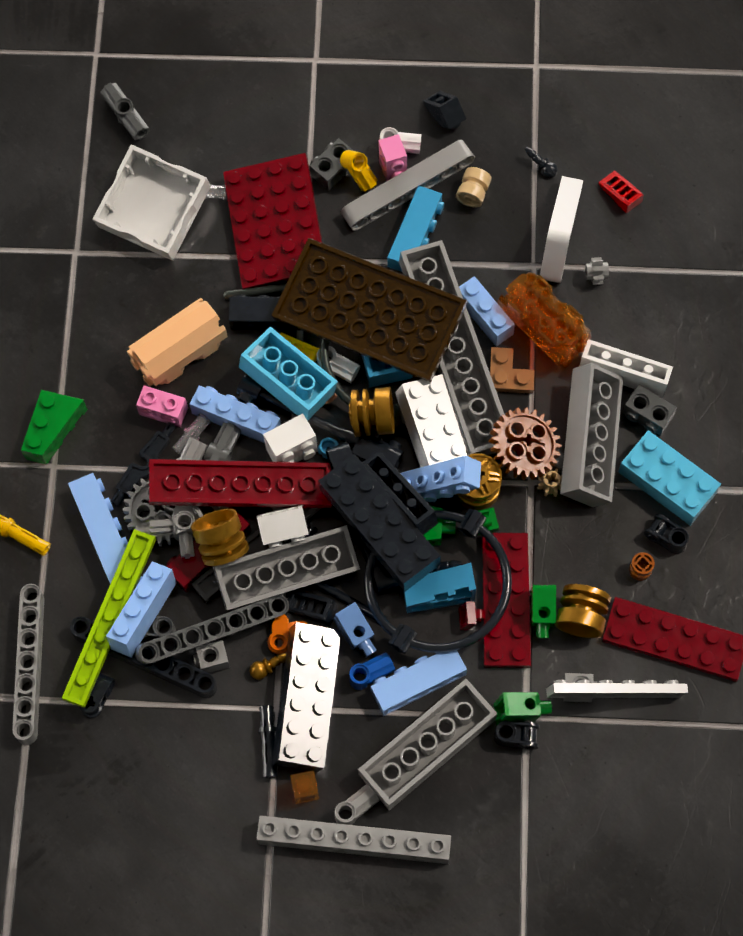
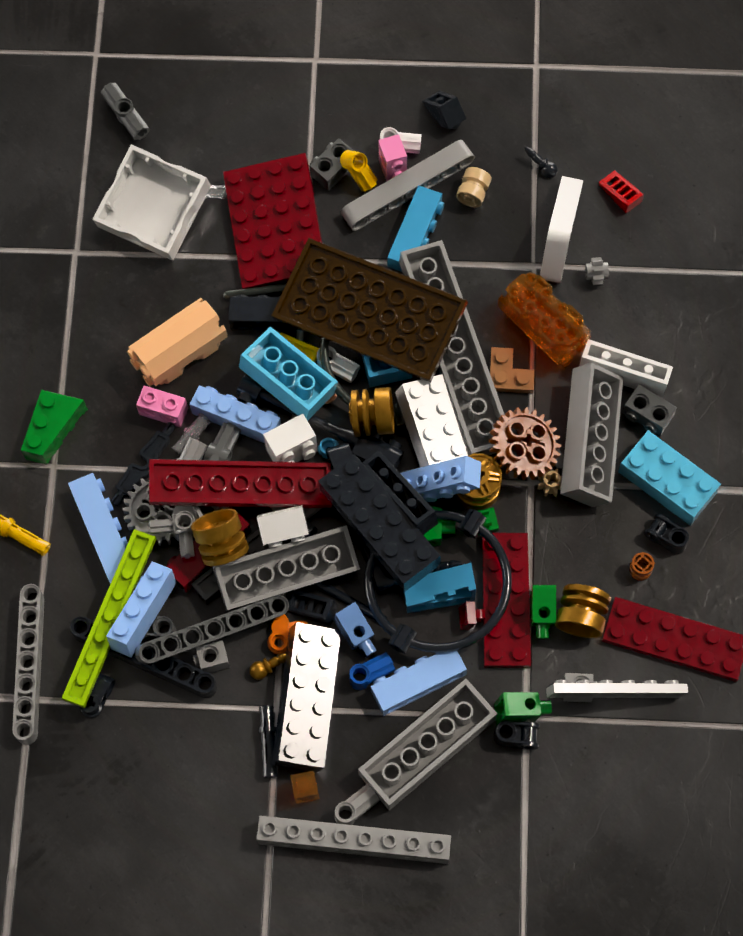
light blue brick [459,276,515,347] -> none

